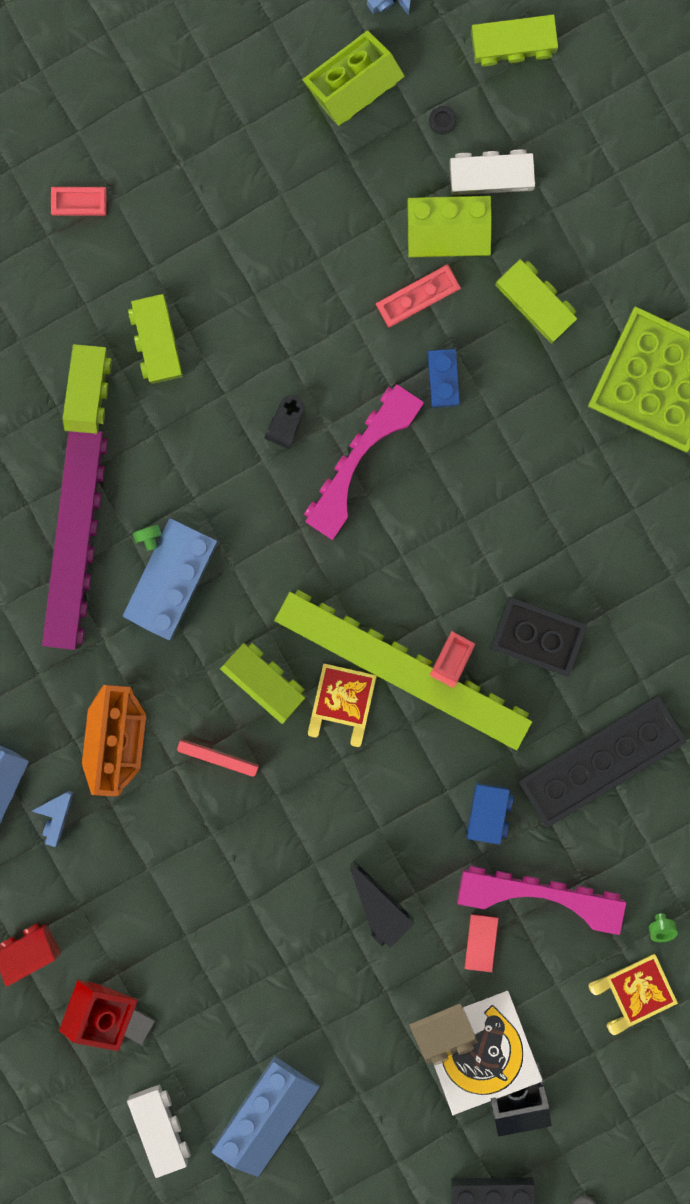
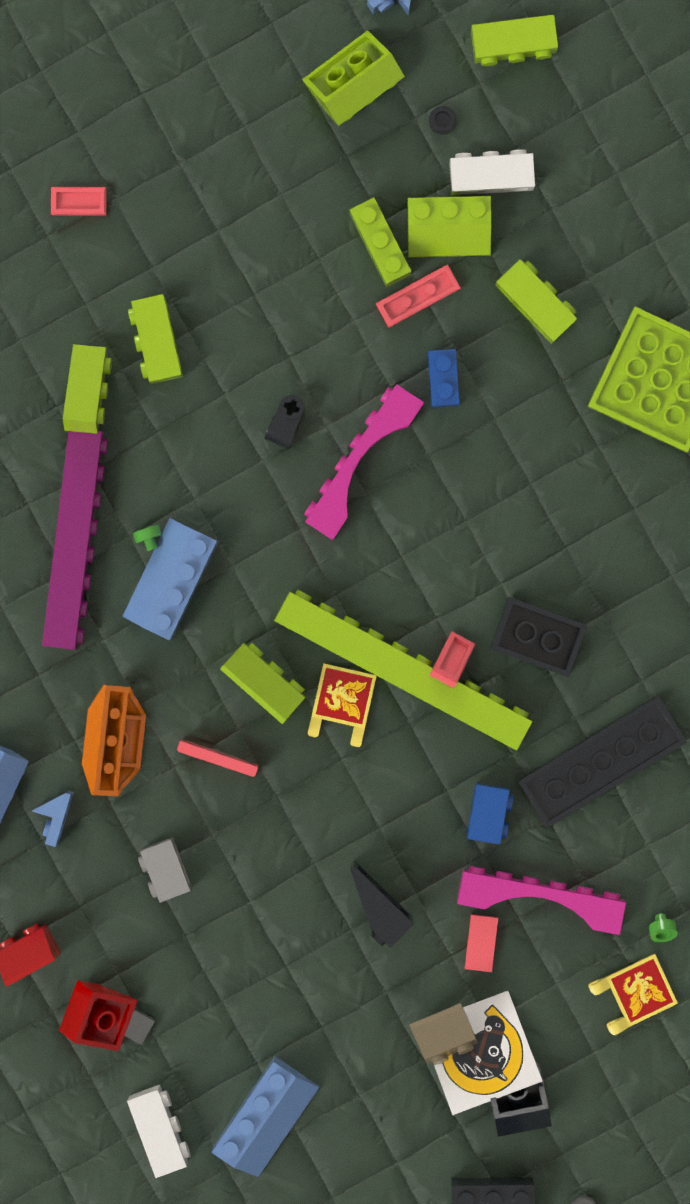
none -> light grey brick [138,837,192,902]
none -> lime brick [350,198,411,288]

